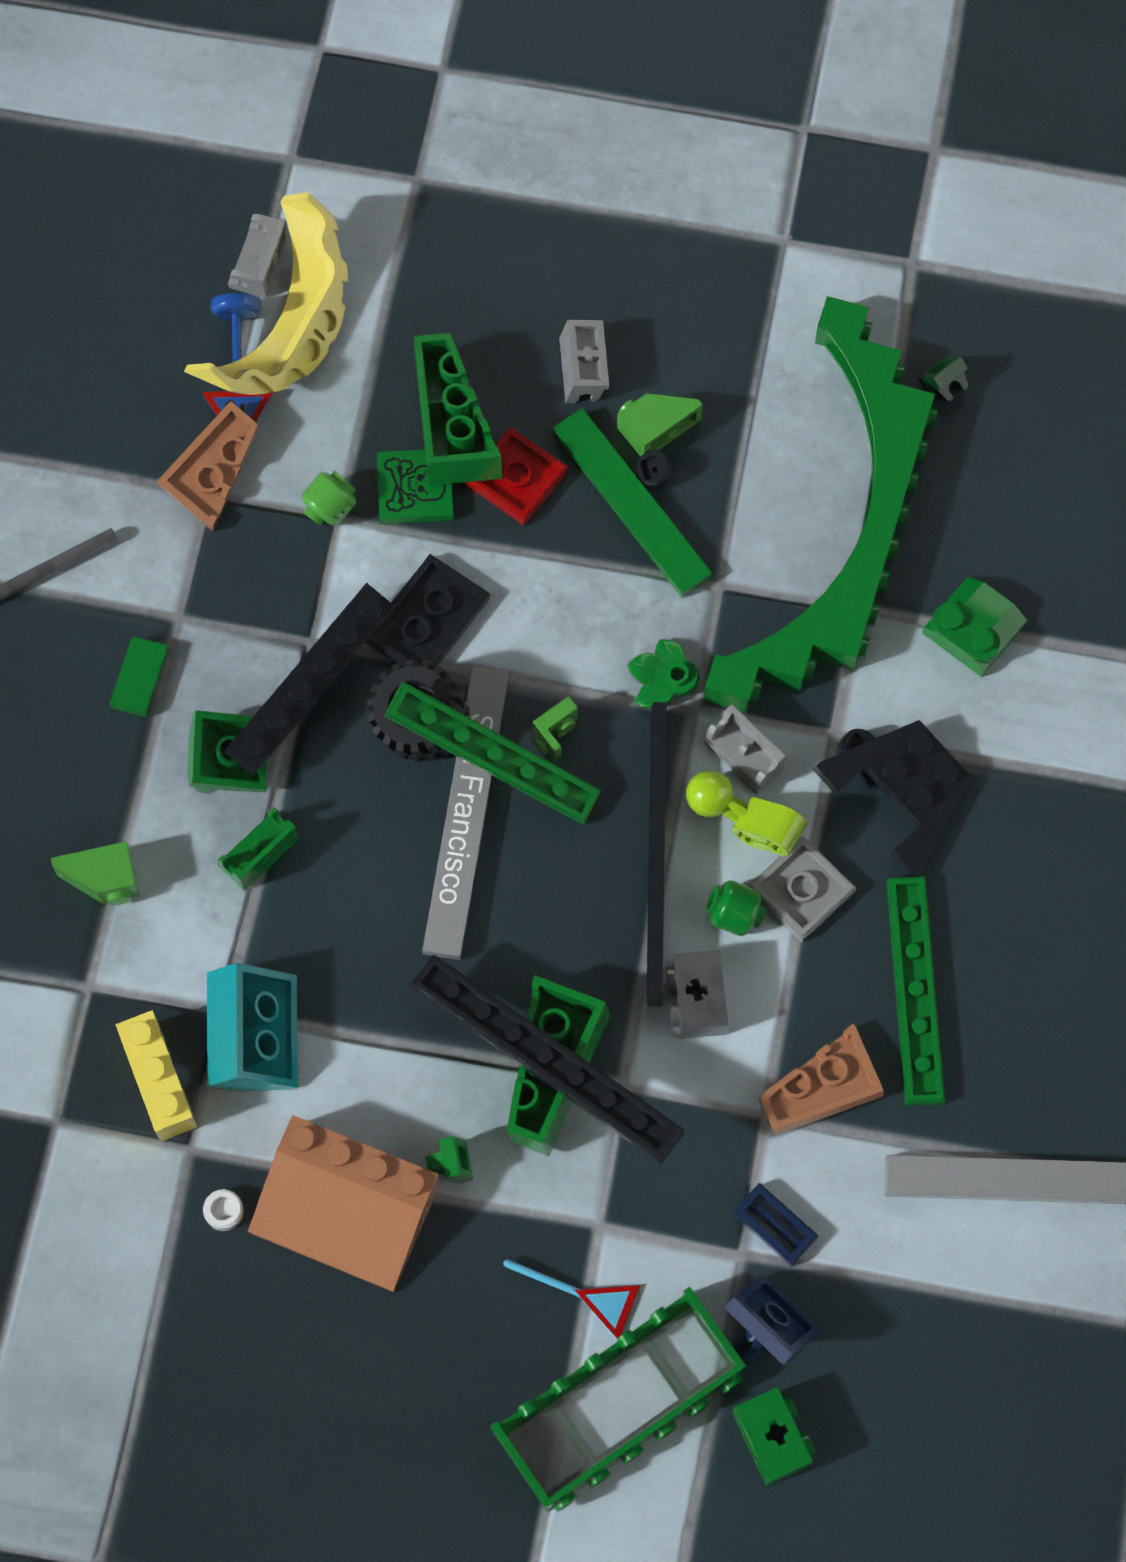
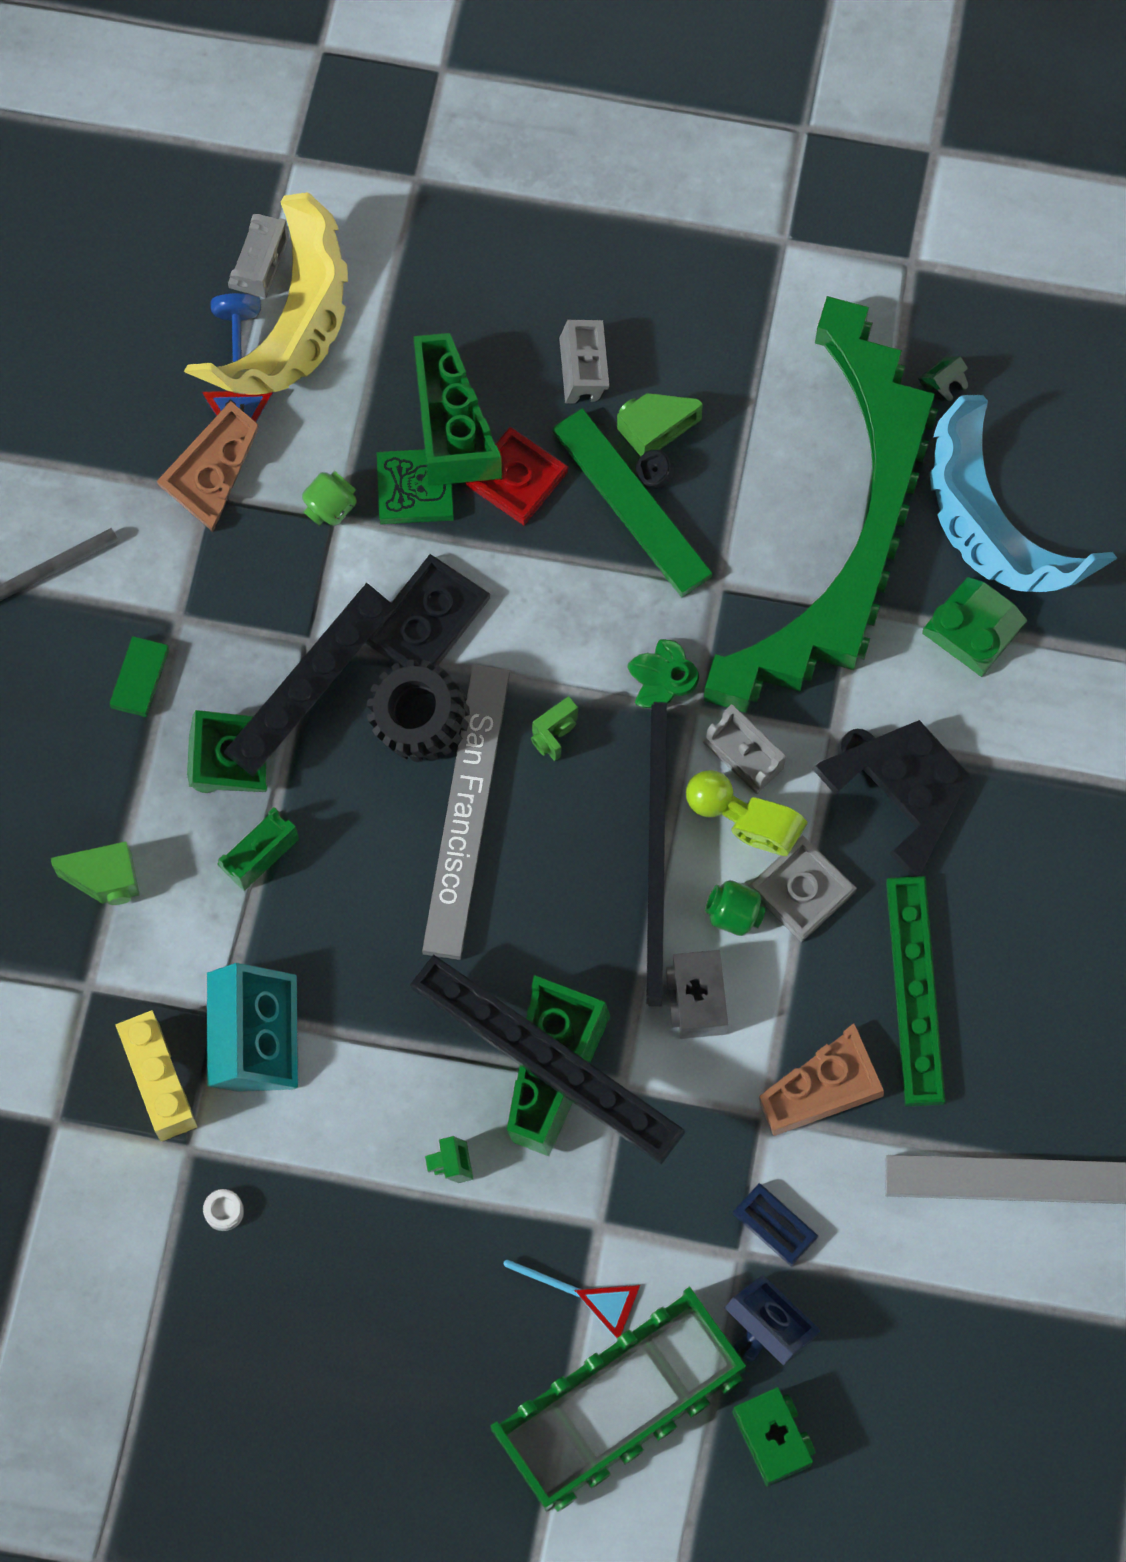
nougat slope [248,1115,441,1293] -> none
green tile [384,682,602,824] -> none
none -> medium azure windscreen [930,395,1117,592]

